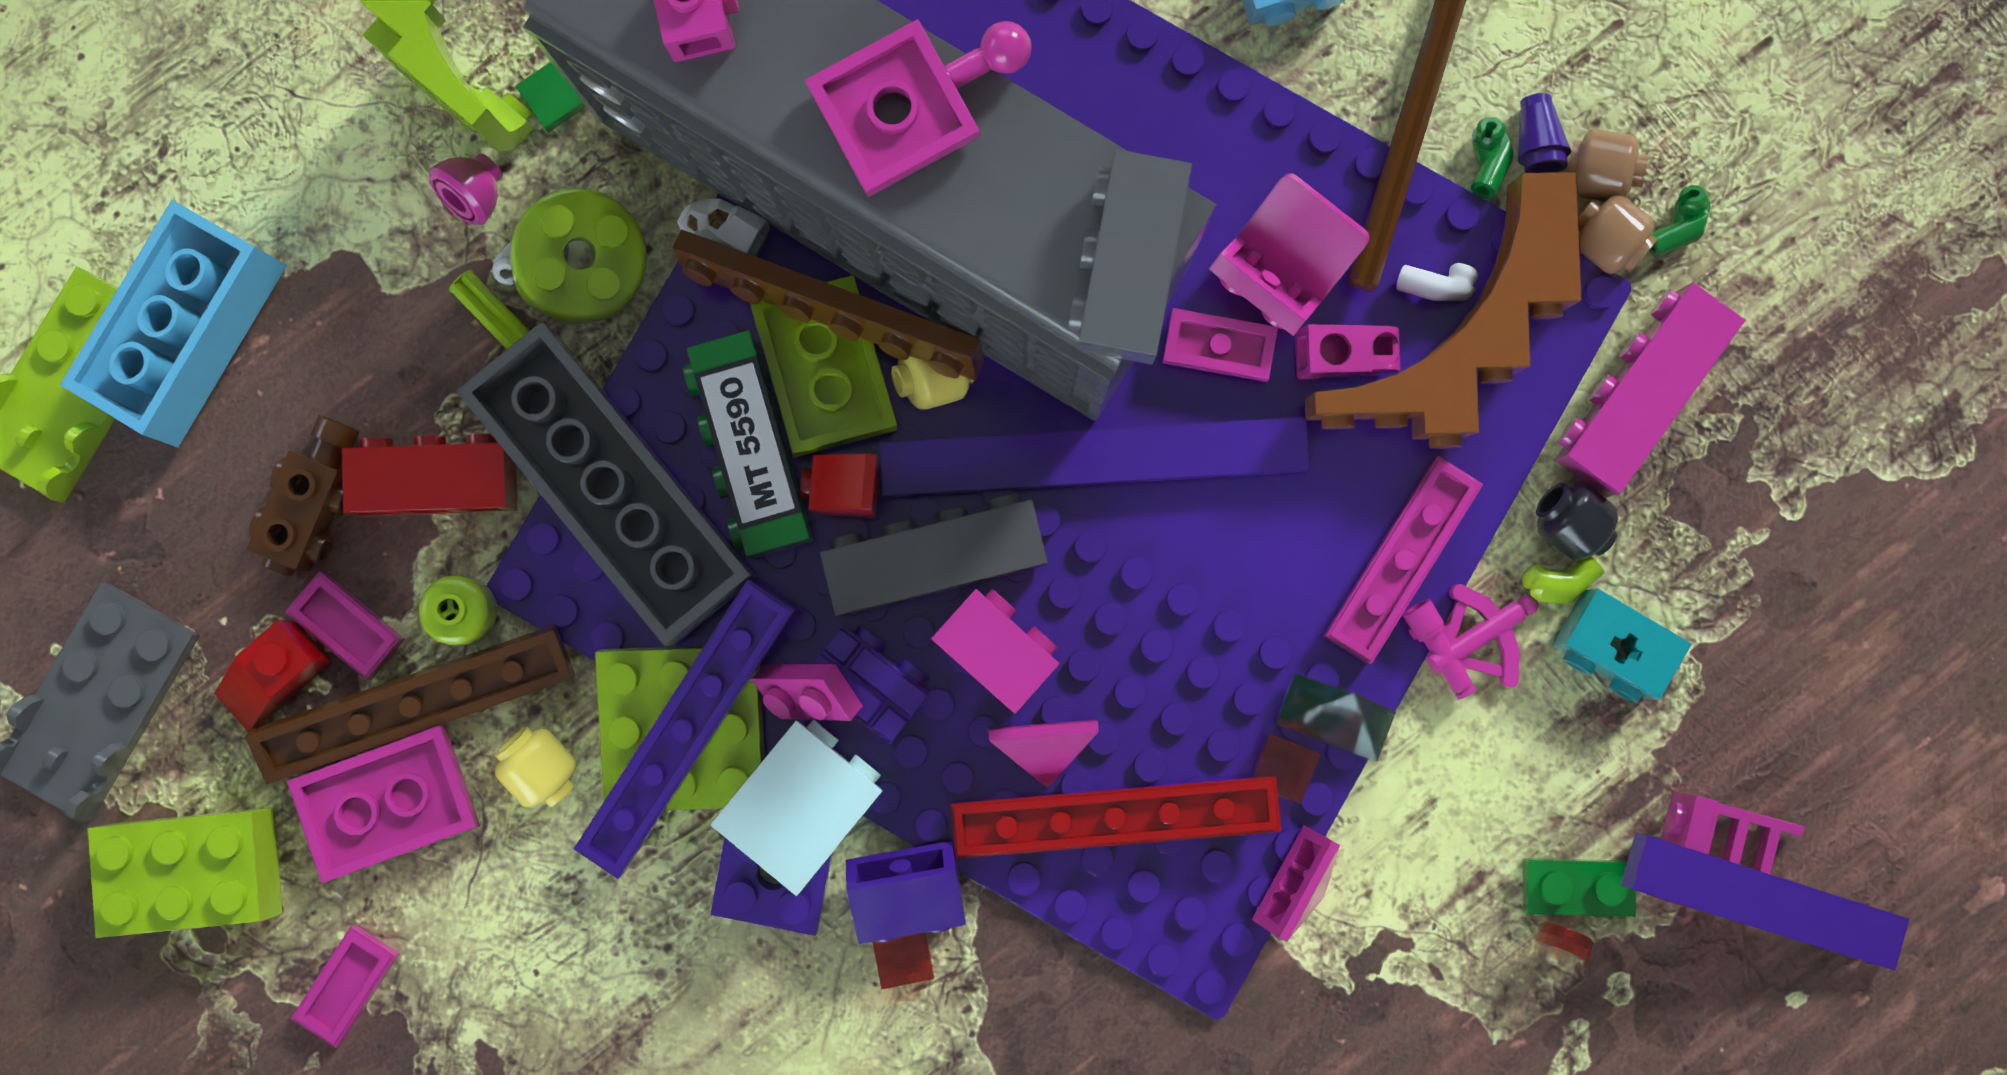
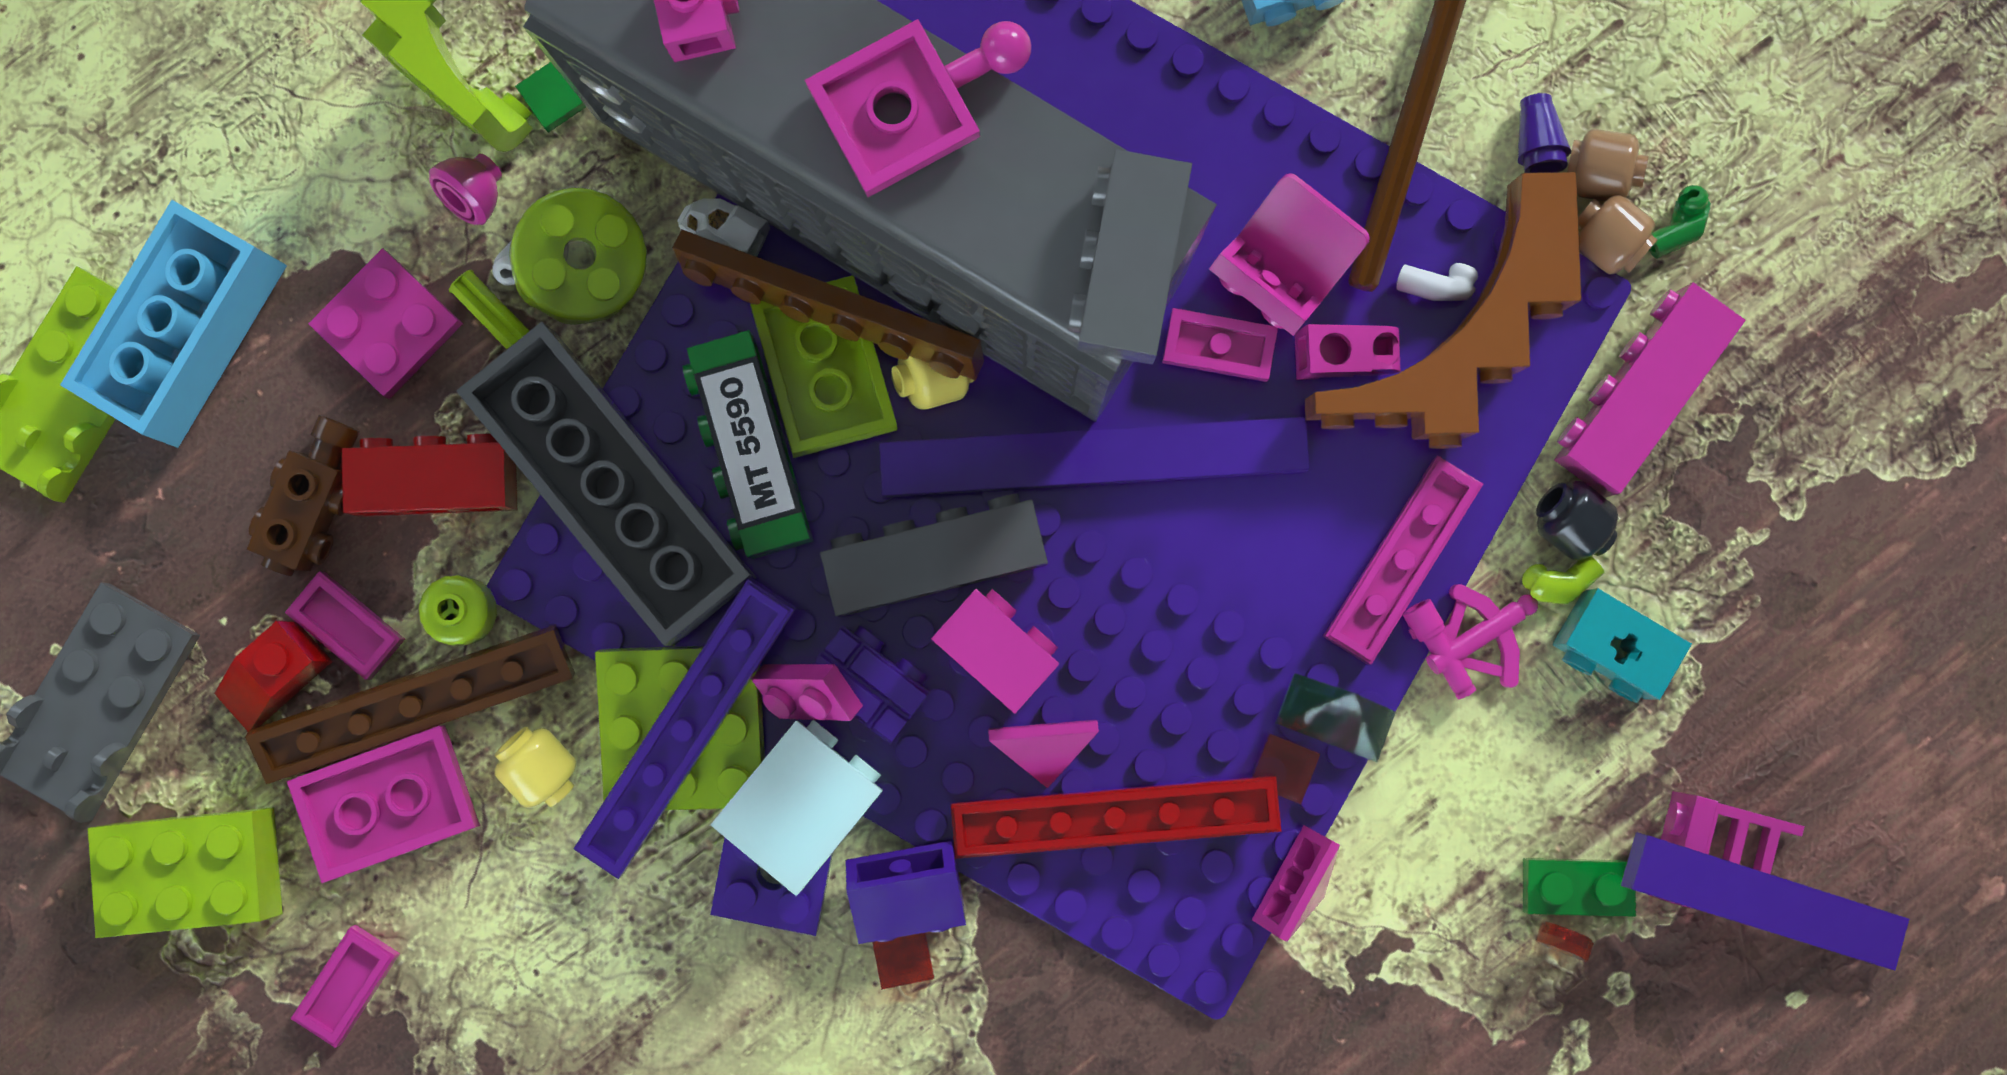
red slope [800,453,880,520] -> none
green arm [1471,117,1514,200] -> none
none -> dark pink plate [308,248,463,399]

